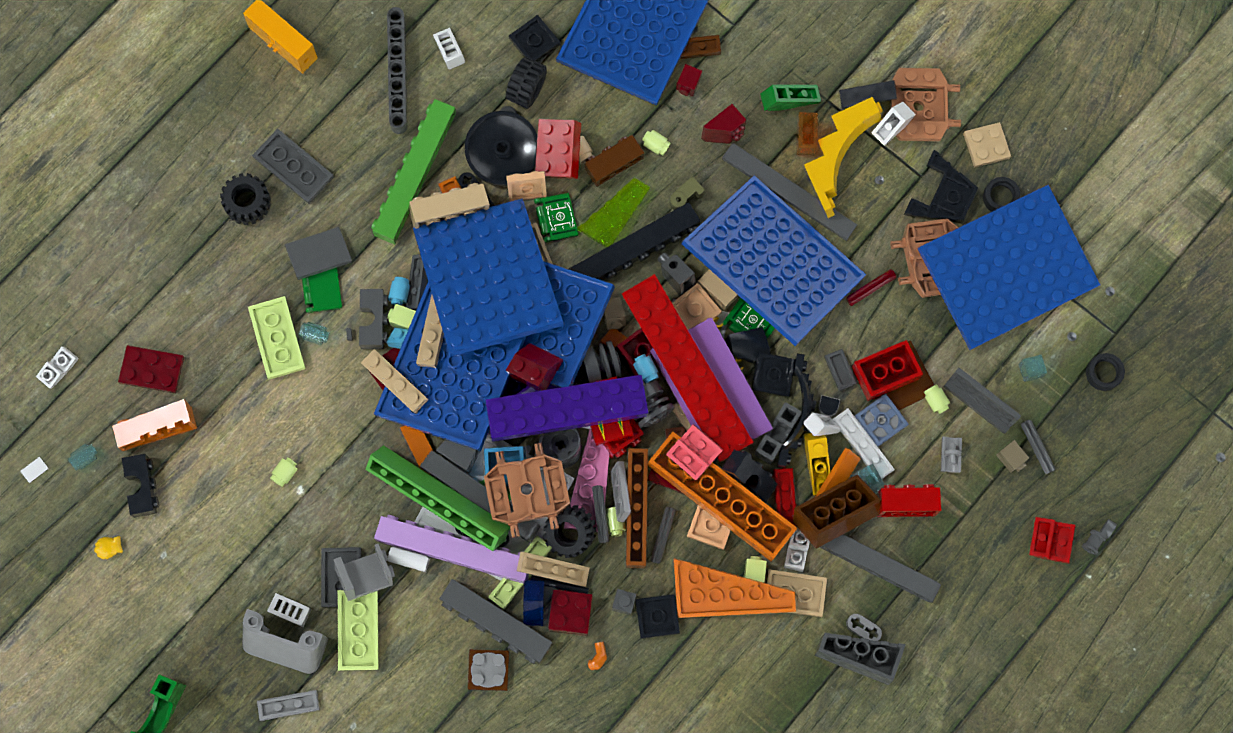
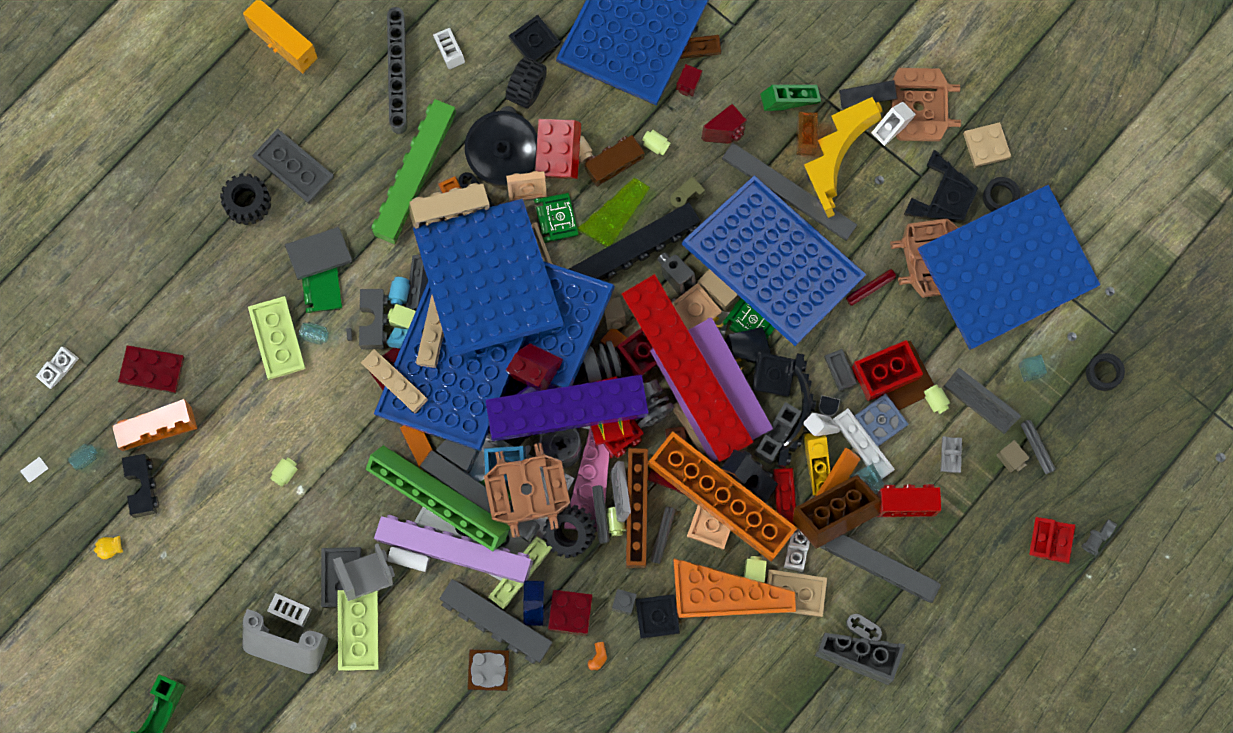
light grey tile [257,690,320,721] -> none
tan plate [517,552,590,587] -> none
black bar [530,575,589,594] -> none
medium azure brick [633,354,659,384] -> none
coral slope [666,424,723,480] -> none

